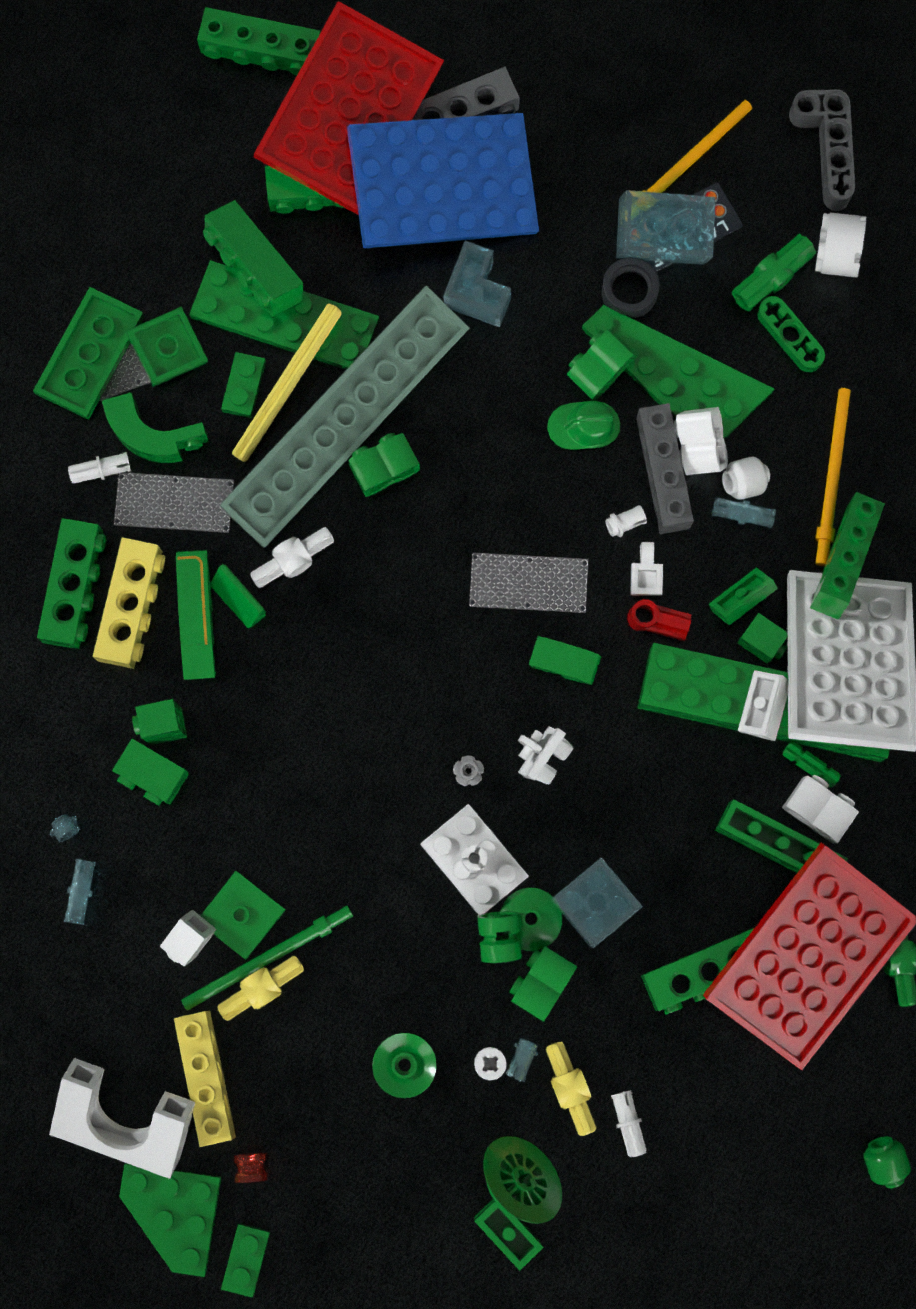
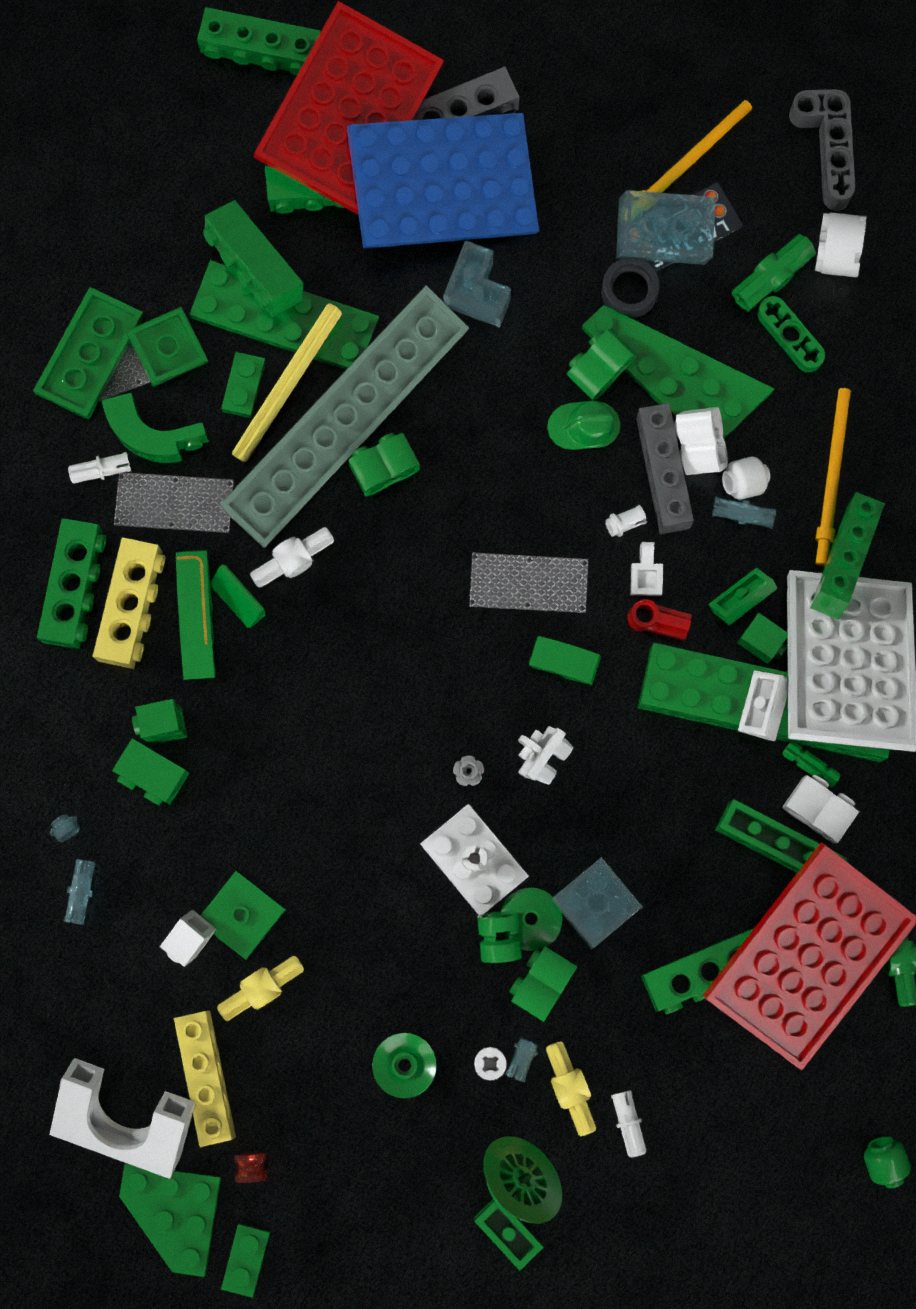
green bar [181,906,353,1011] -> none

